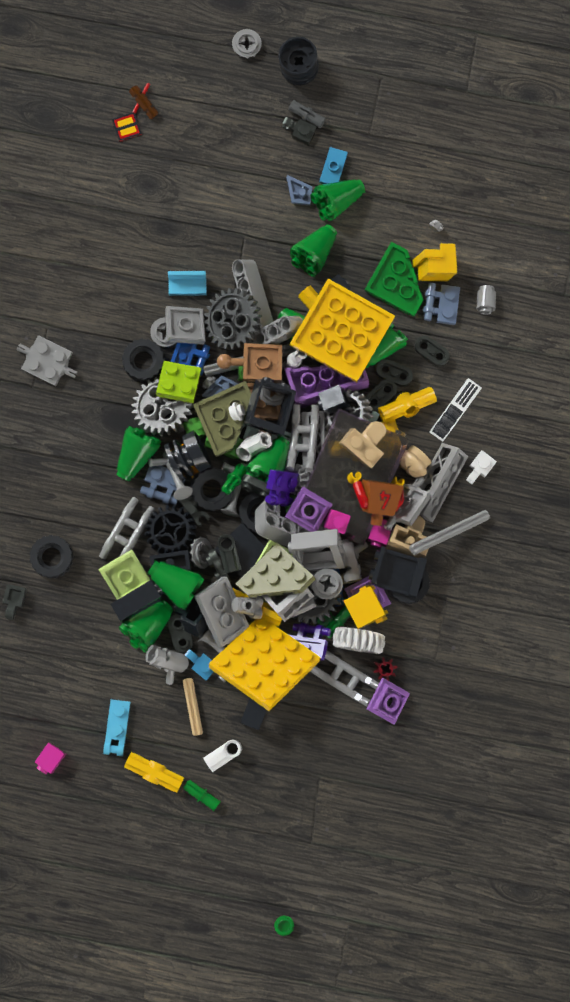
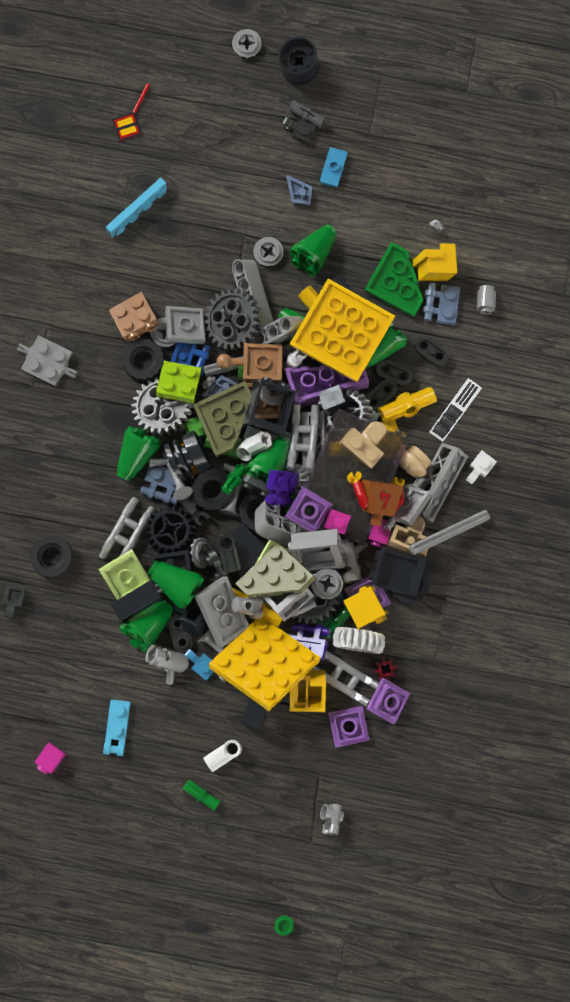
yellow piece [124,752,184,793] -> none
reddish brown axle [129,85,158,119] -> none
medium azure panel [168,271,207,296] -> none
tan axle [183,678,203,736] -> none
white plate [229,402,245,421] -> none
green cone [310,179,365,221] -> none
none -> medium azure plate [106,178,167,238]
none -> medium nougat plate [109,292,159,343]
none -> light grey gear [253,237,283,267]
none -> yellow plate [290,670,326,712]
none -> light grey plate [320,804,344,836]
none -> medium lavender piece [328,706,370,748]

